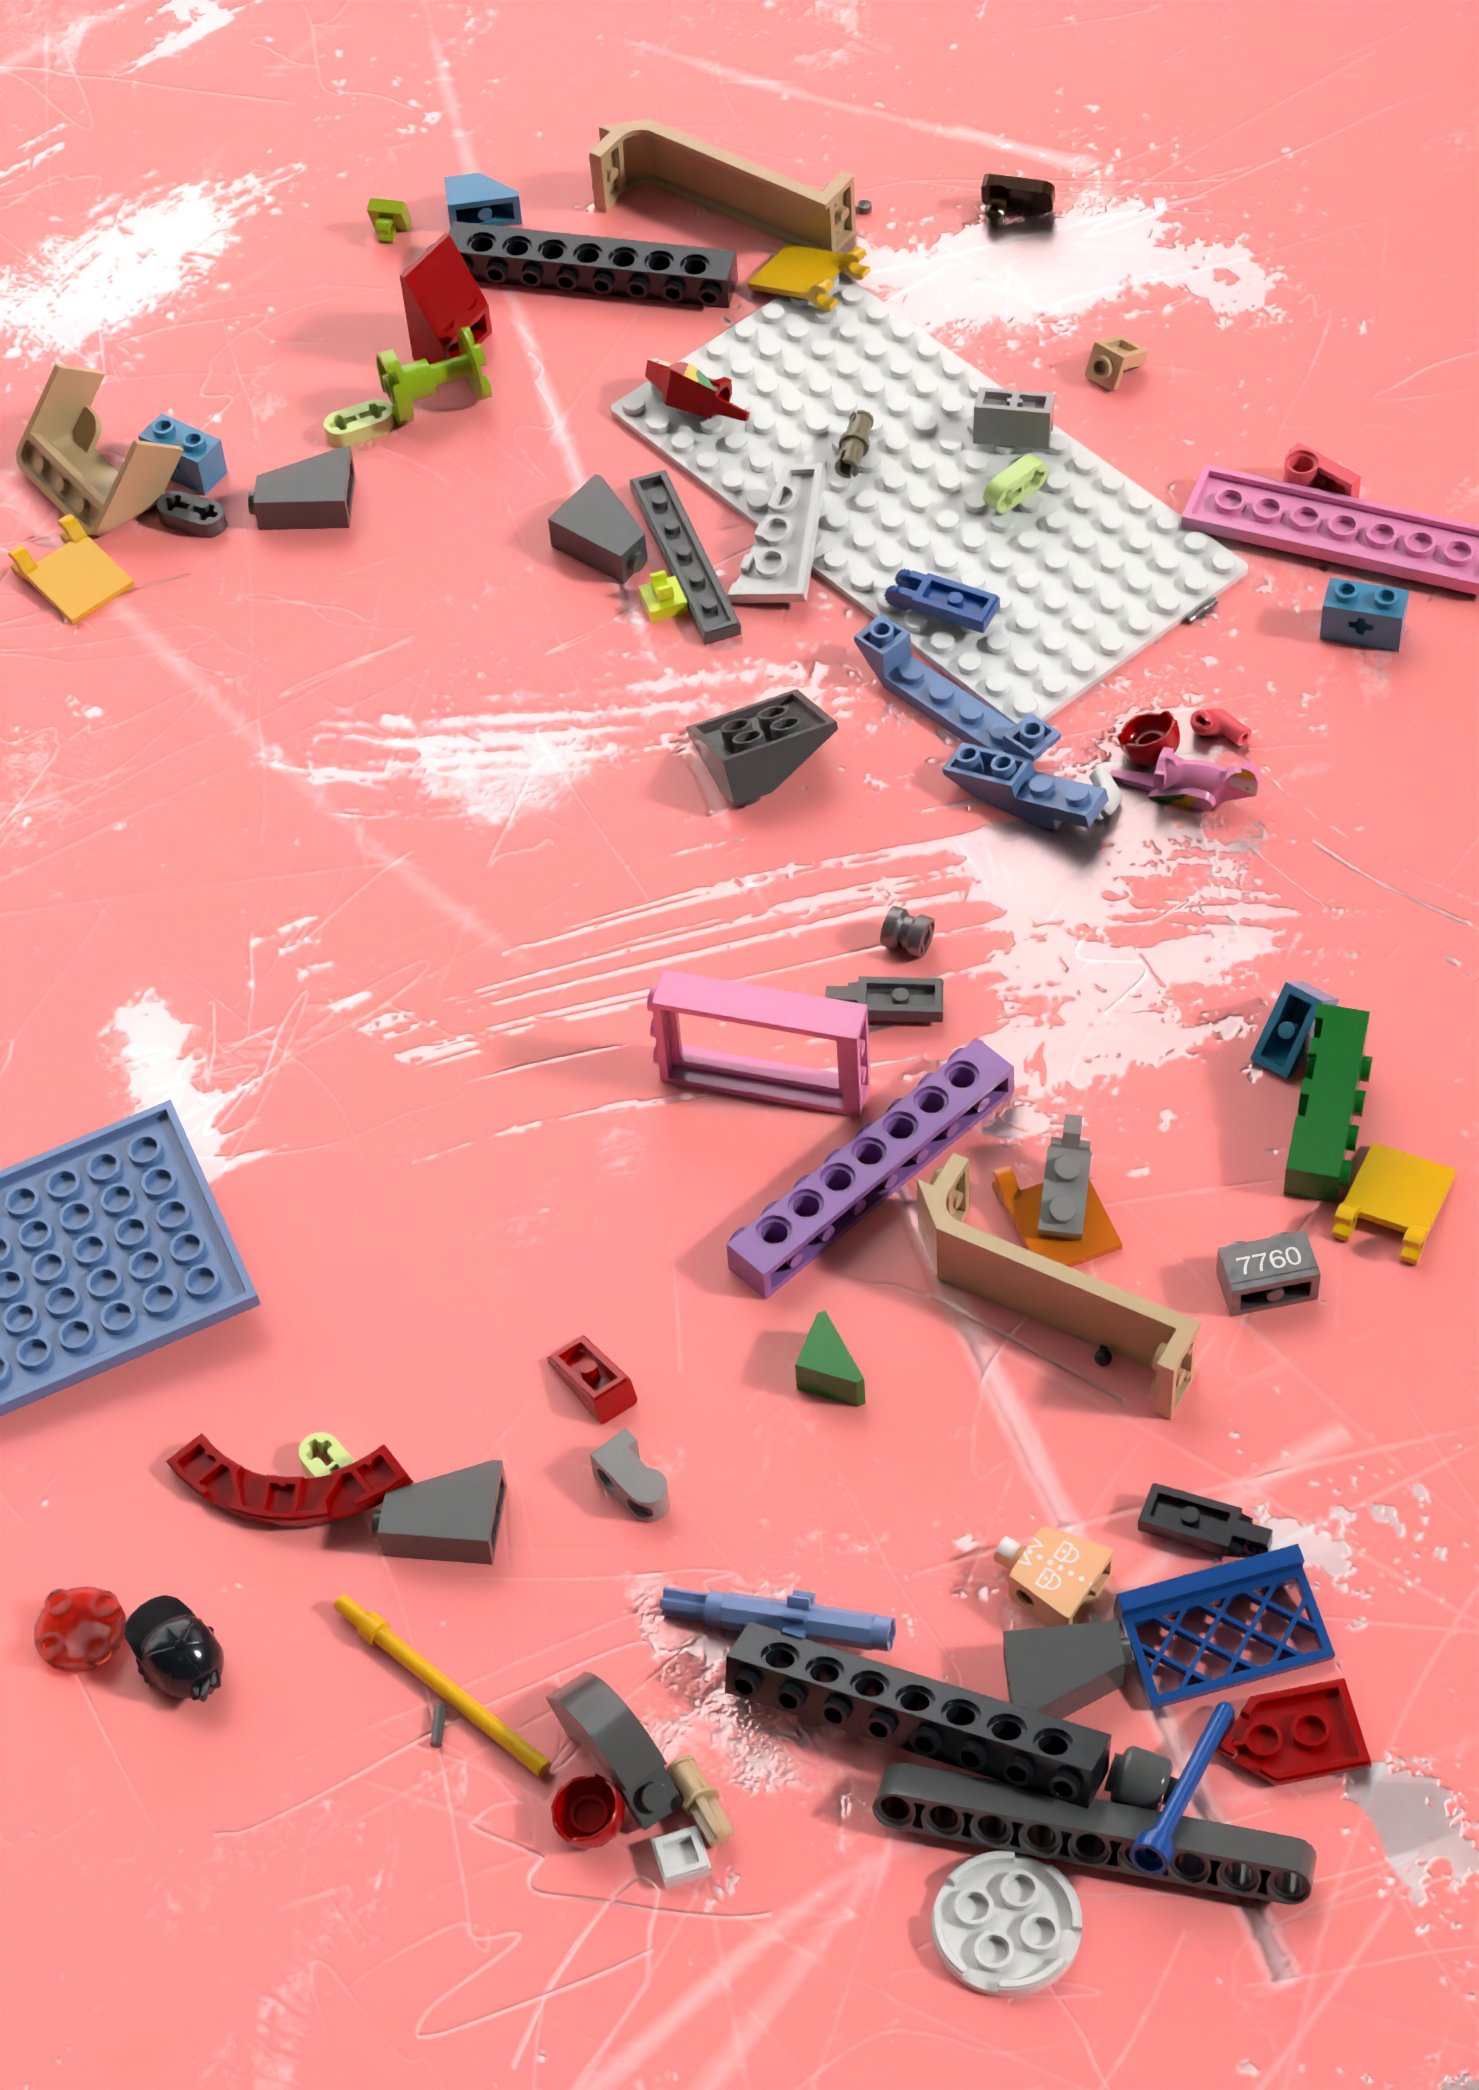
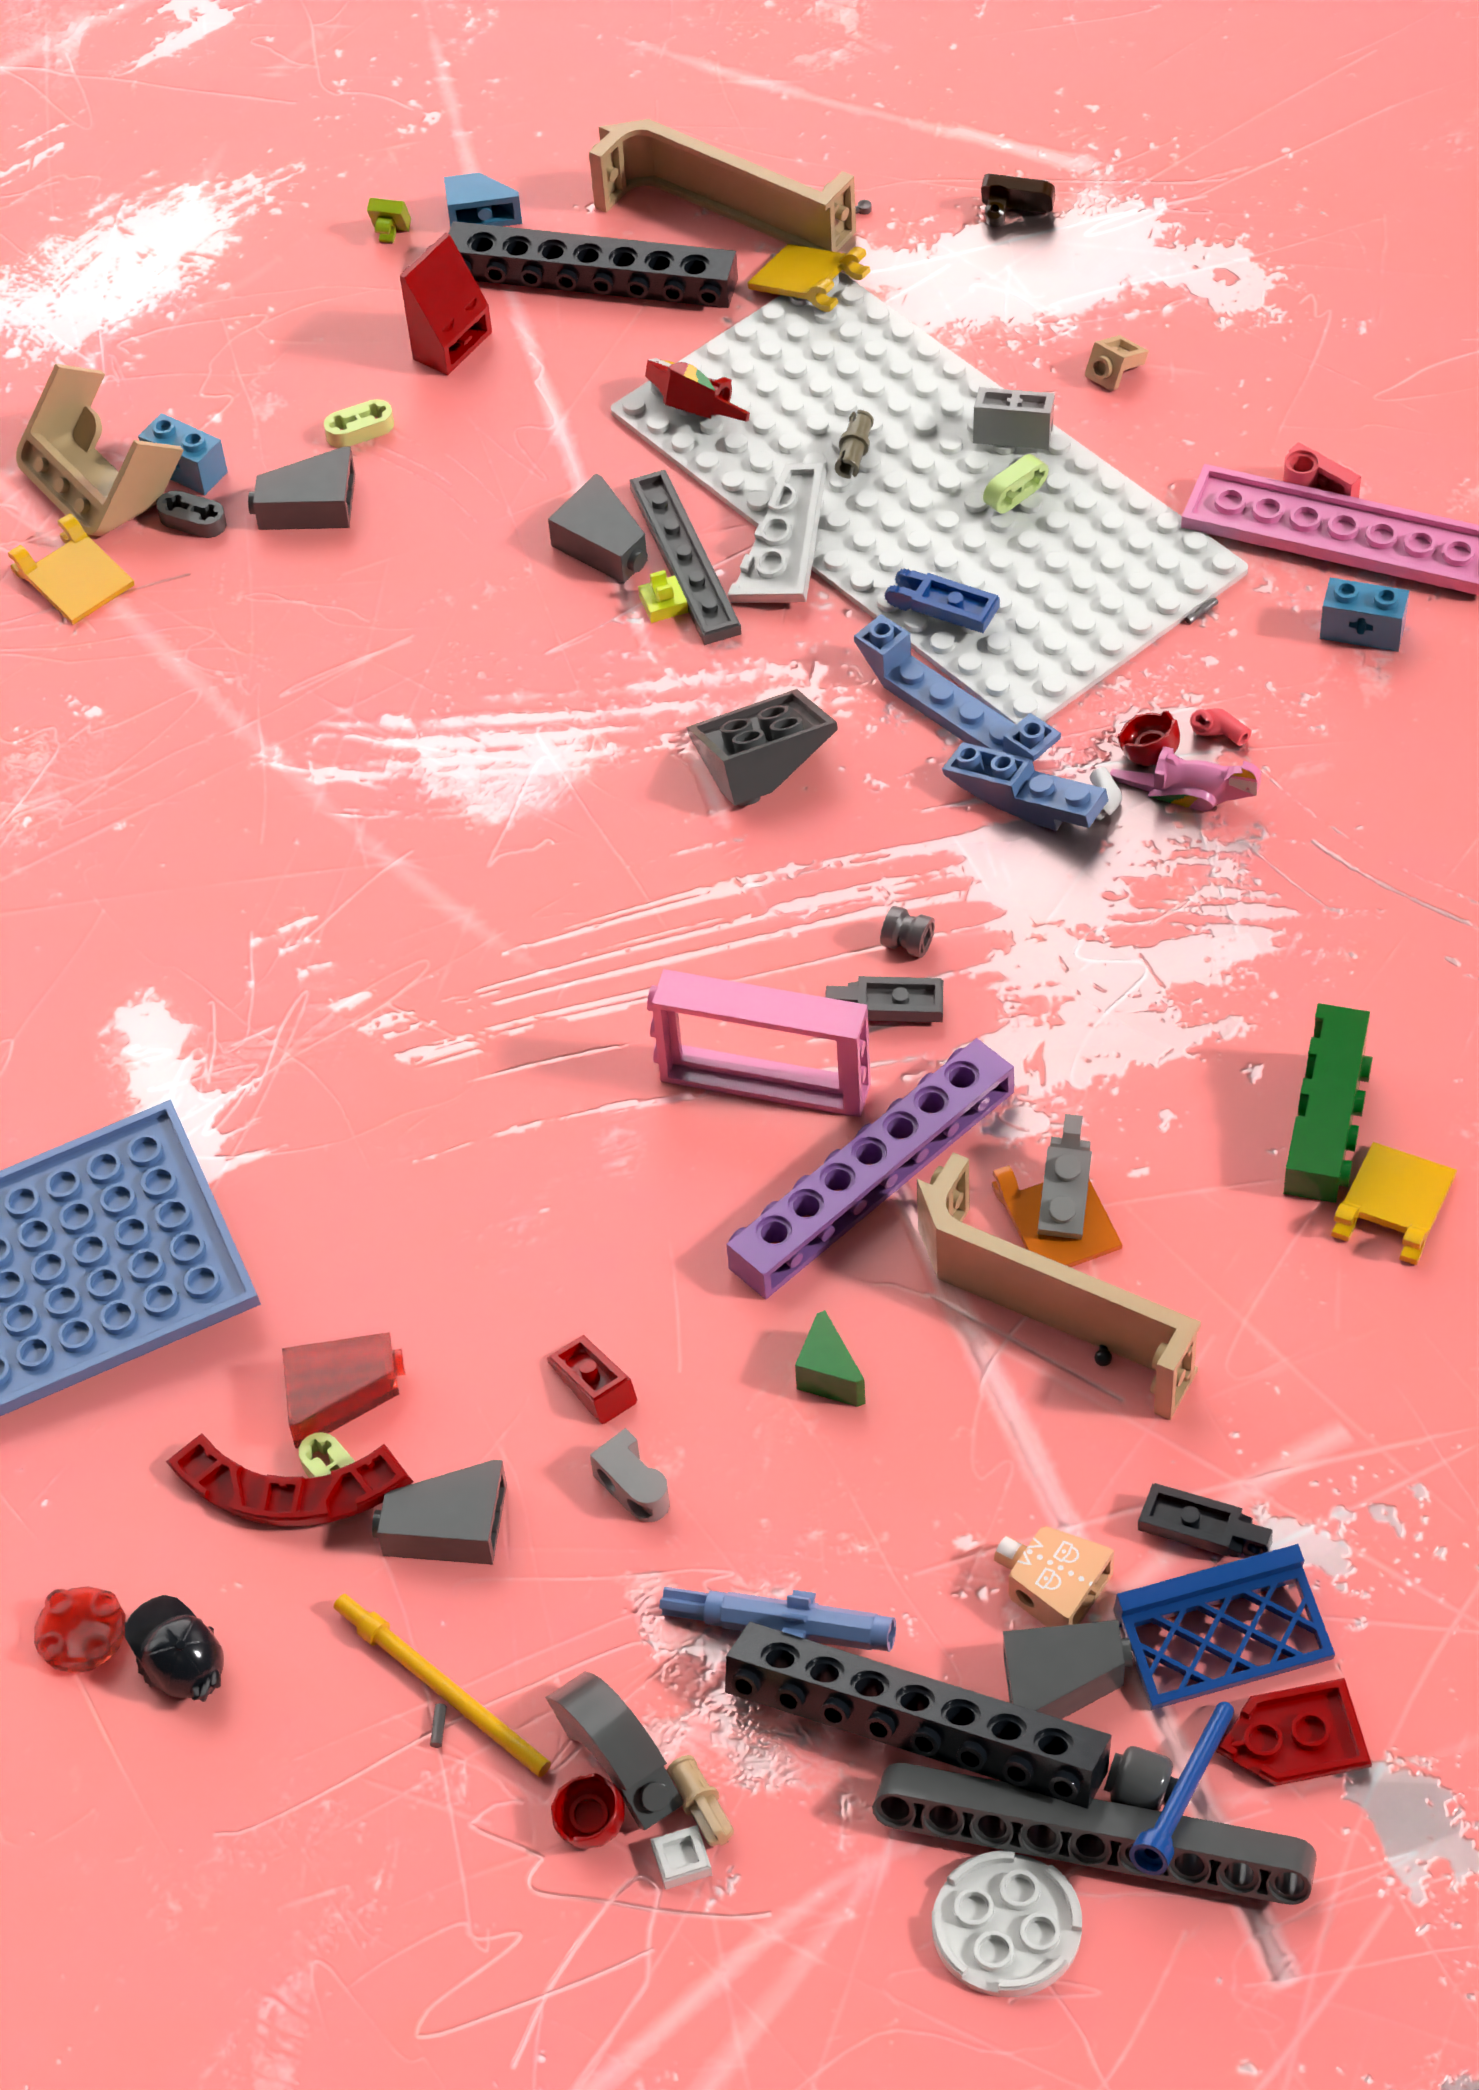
lime piece [376,326,492,425] -> none
flat silver brick [1216,1230,1321,1317] -> none
dark azure slope [1250,980,1340,1079] -> none
none -> clear red slope [282,1332,406,1448]

